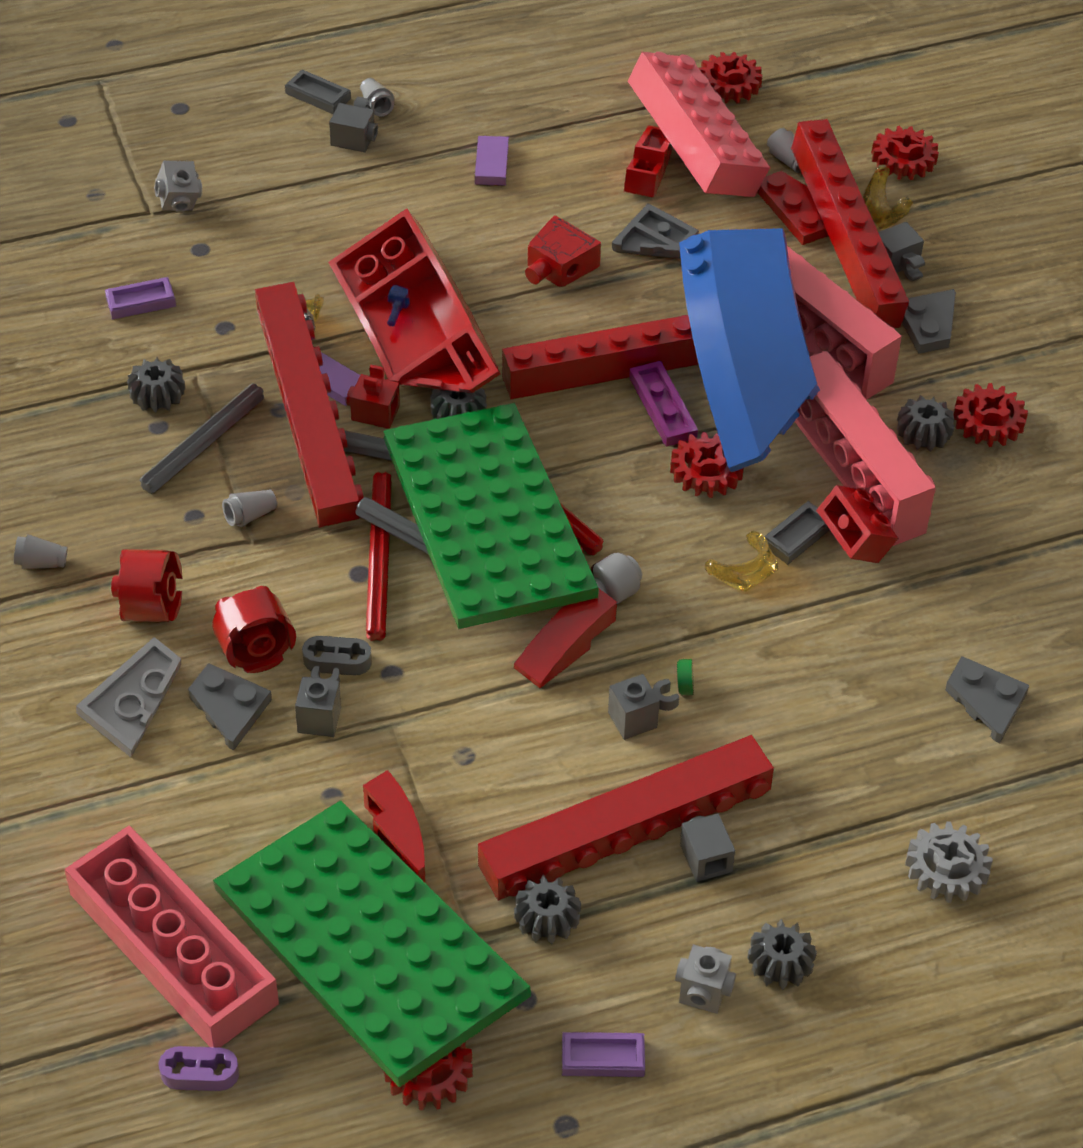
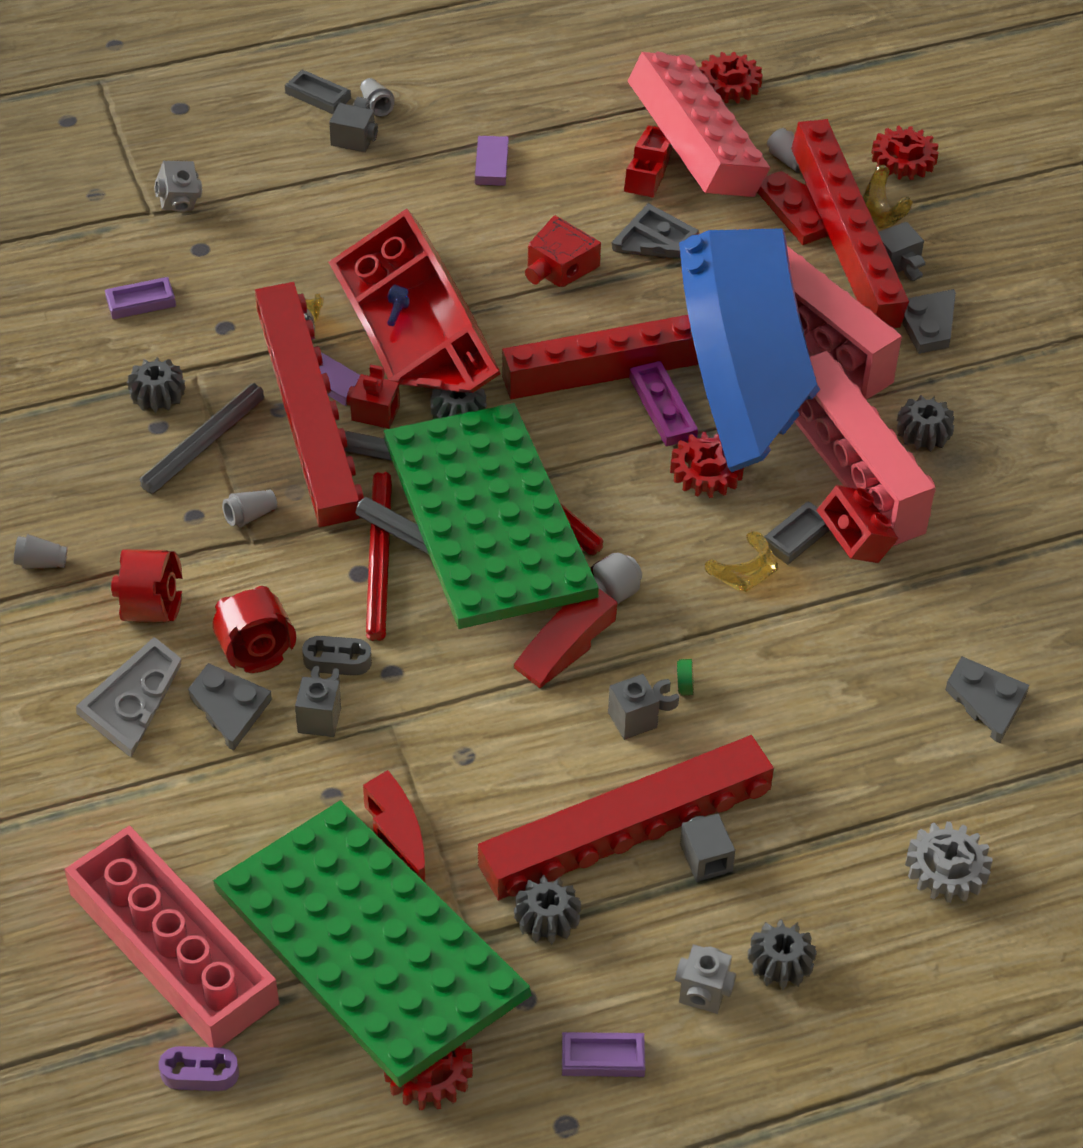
red gear [953,383,1028,447] -> none

